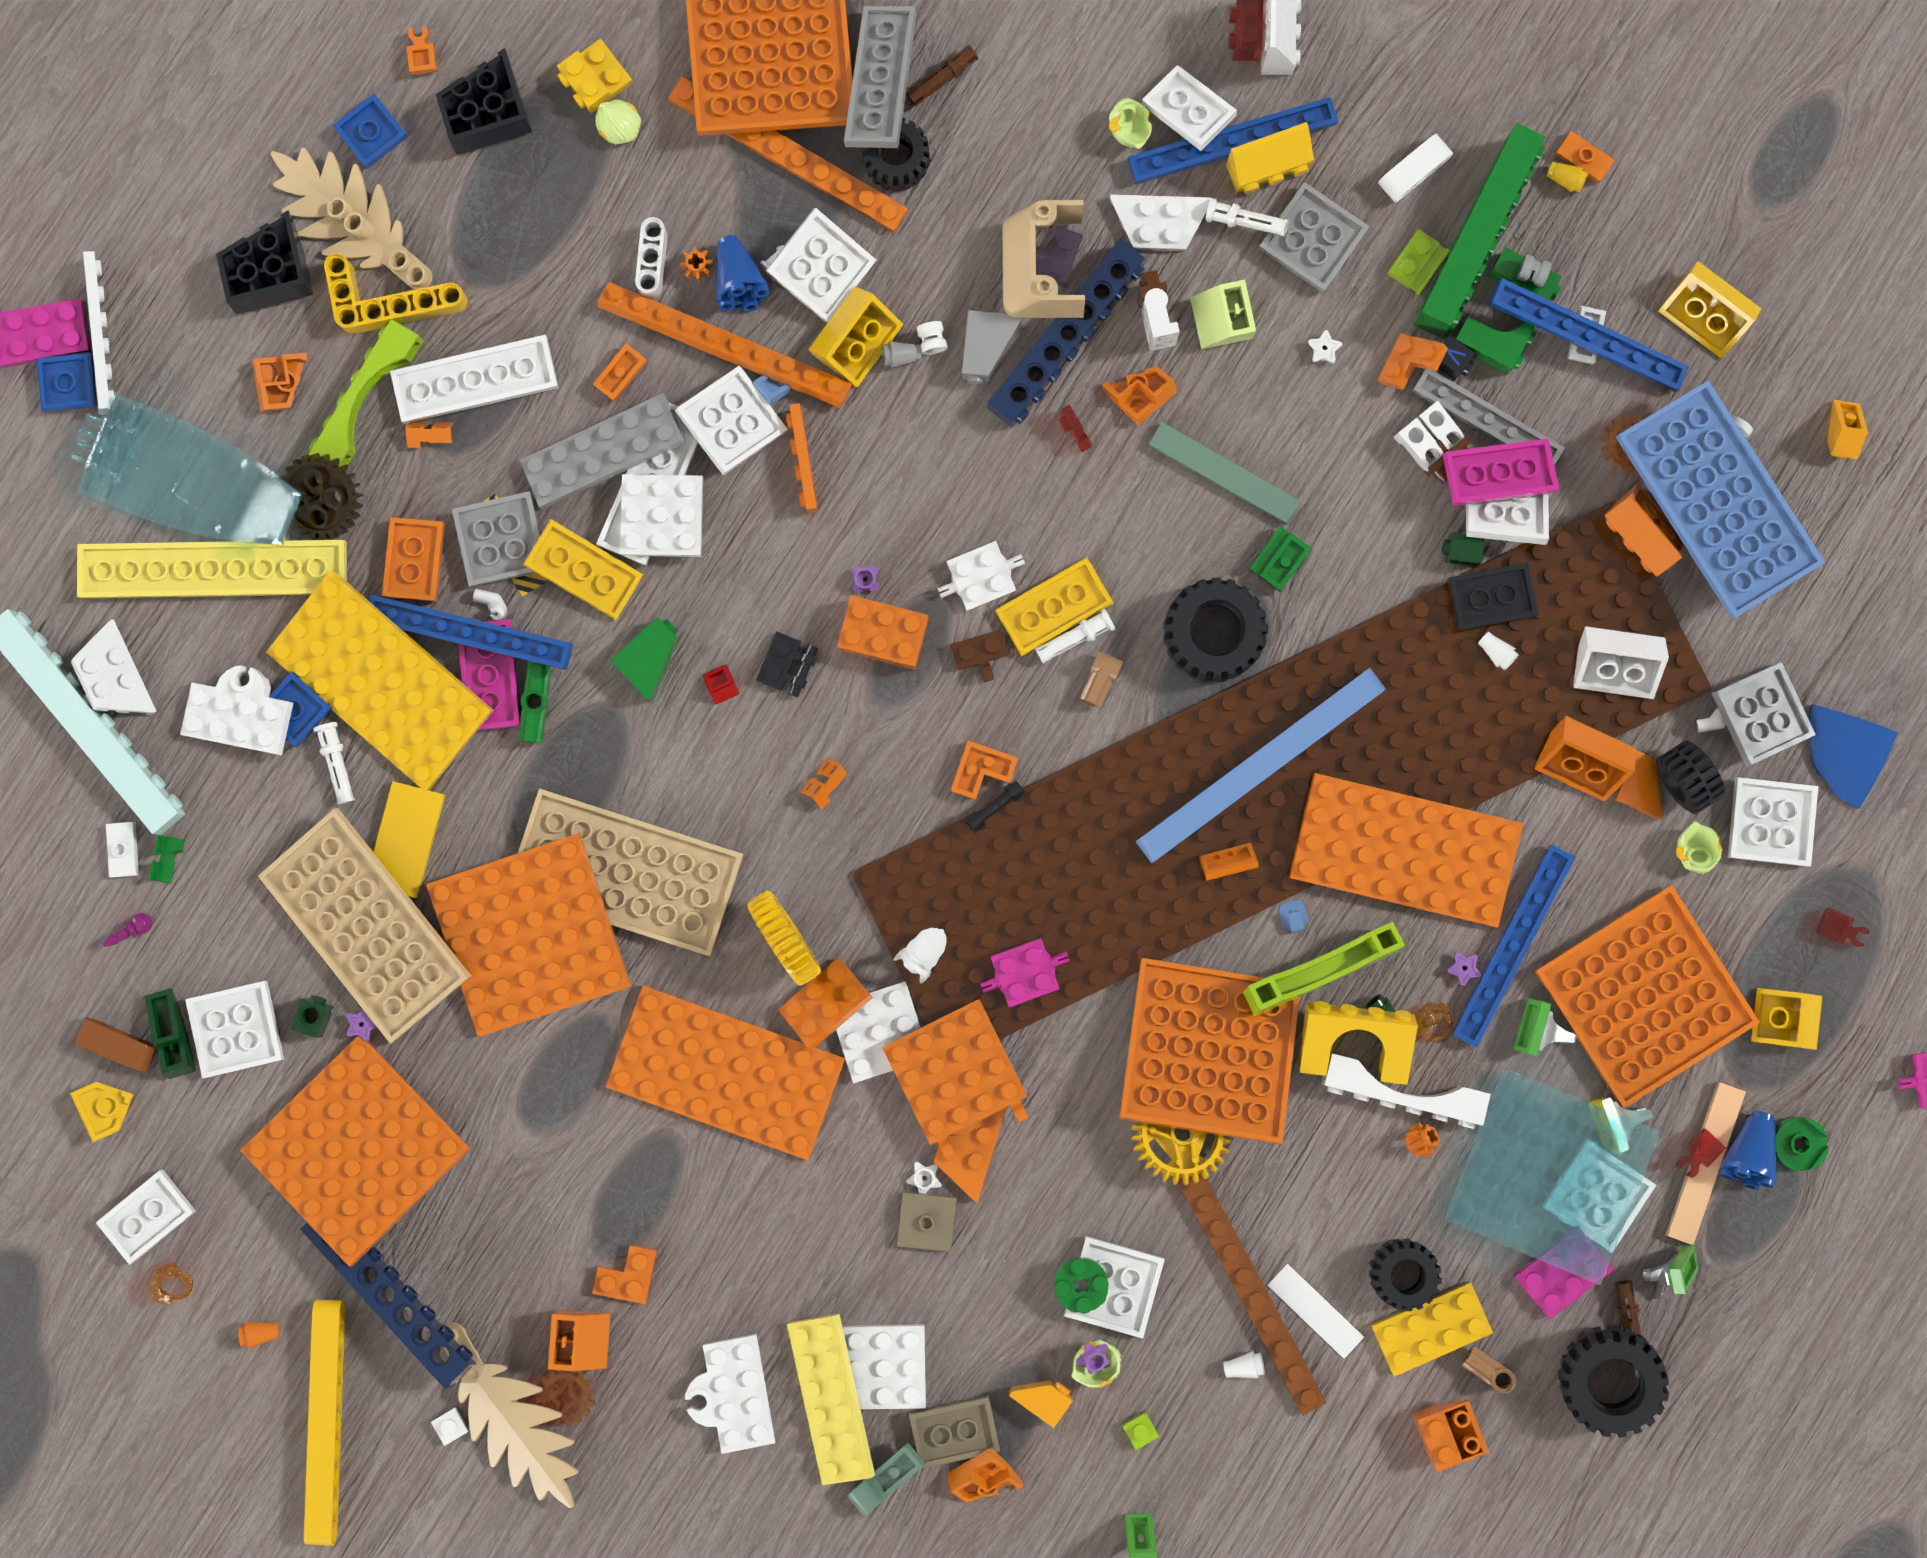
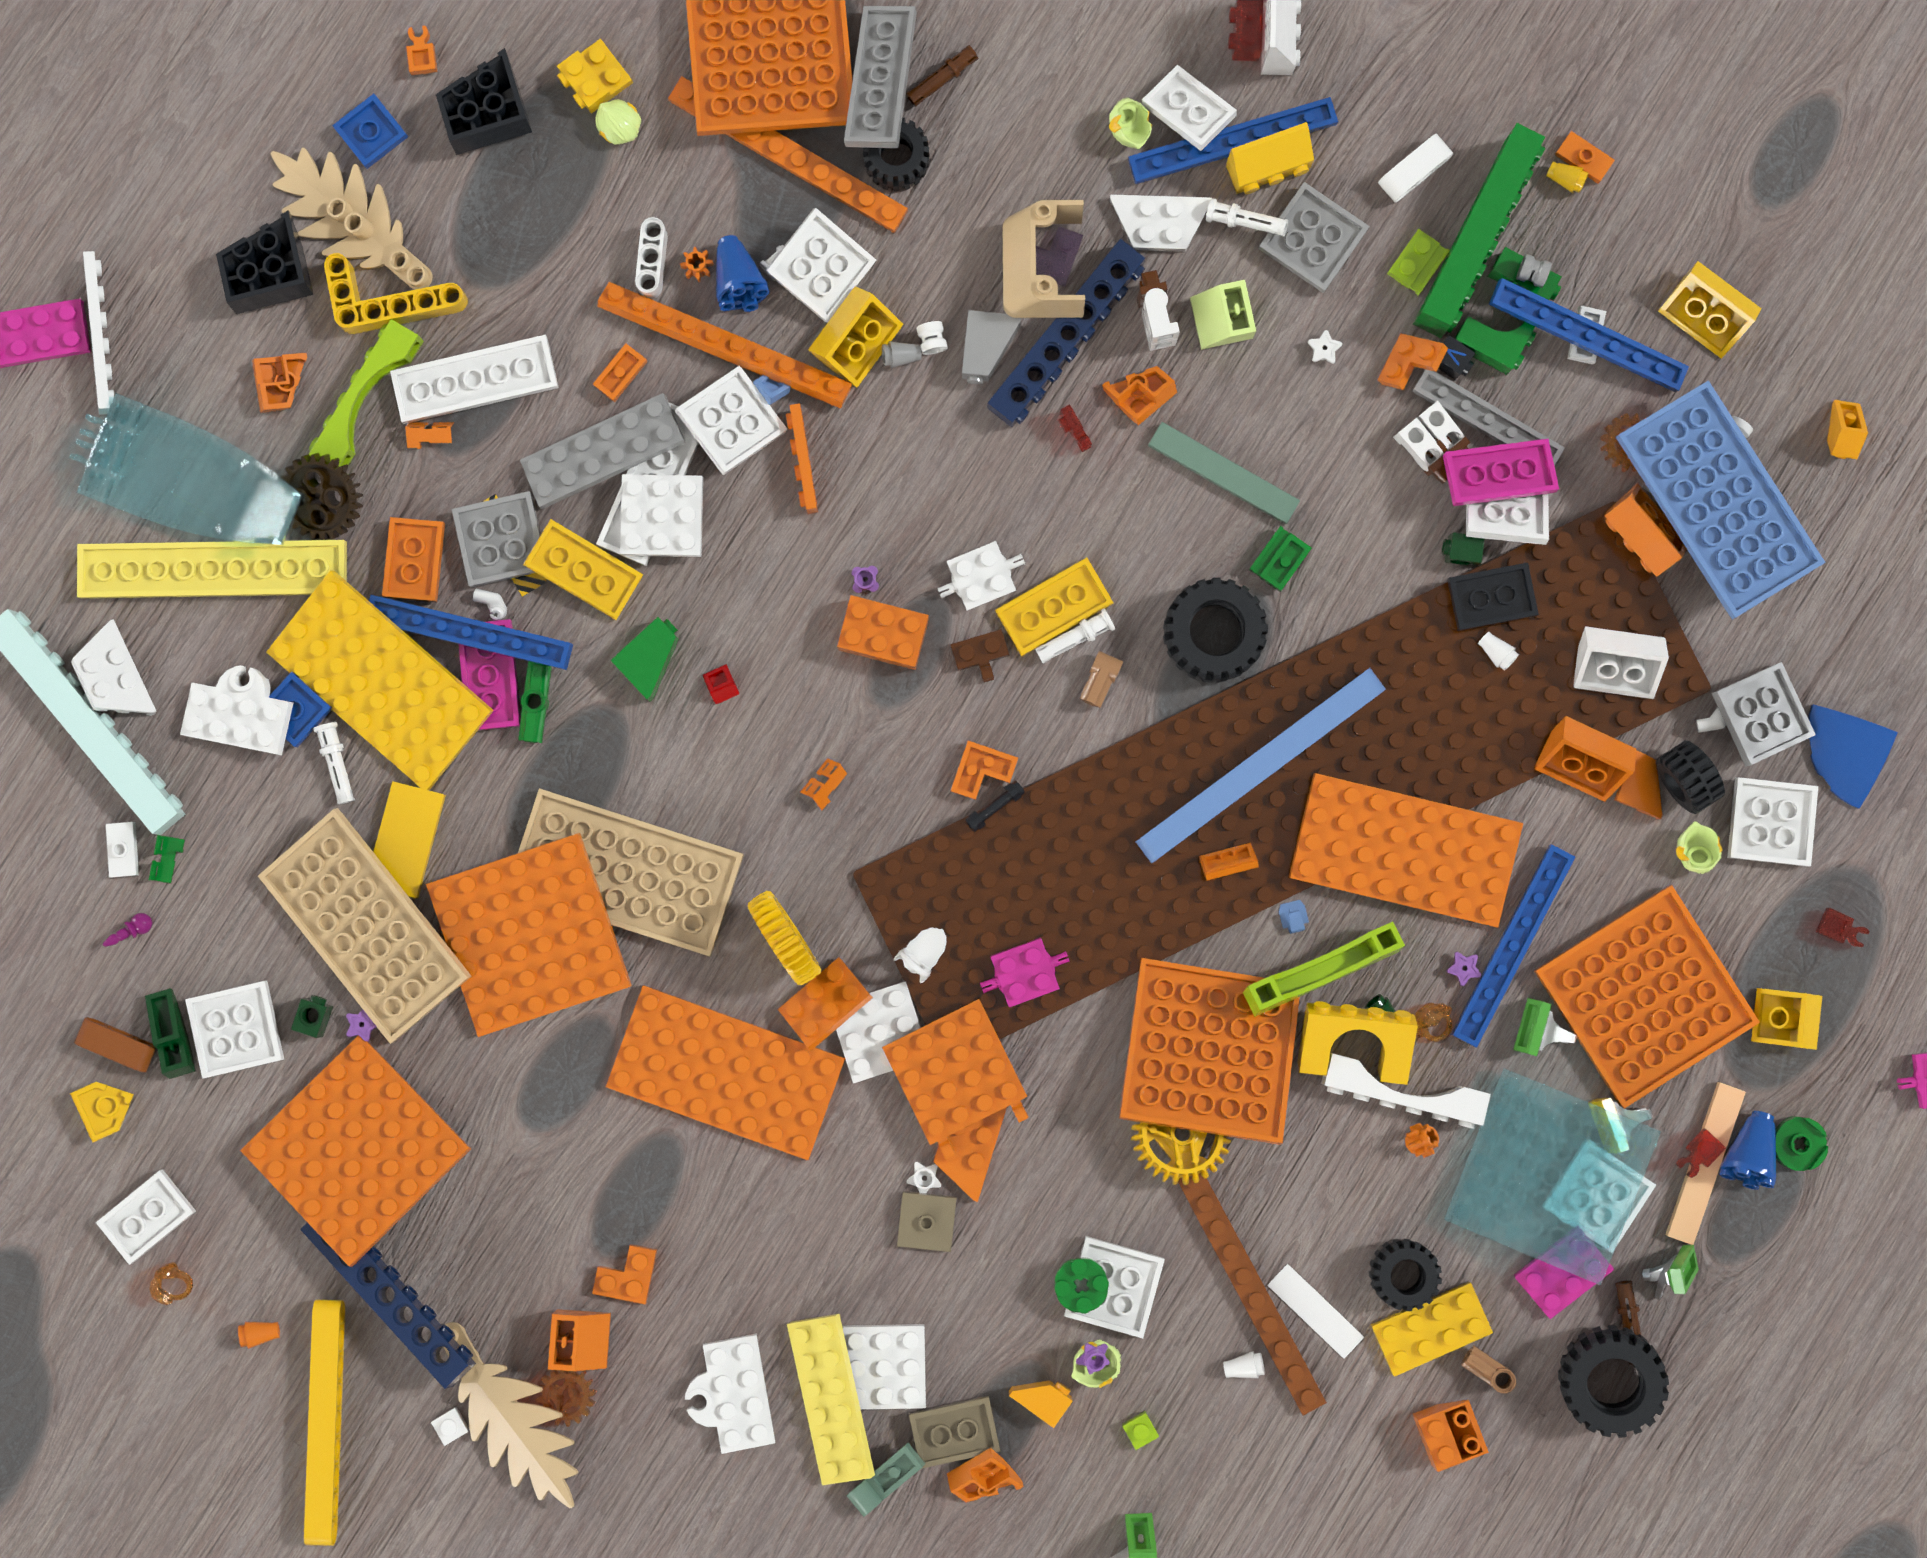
blue plate [36,353,97,412] -> none
black plate [756,631,818,698] -> none

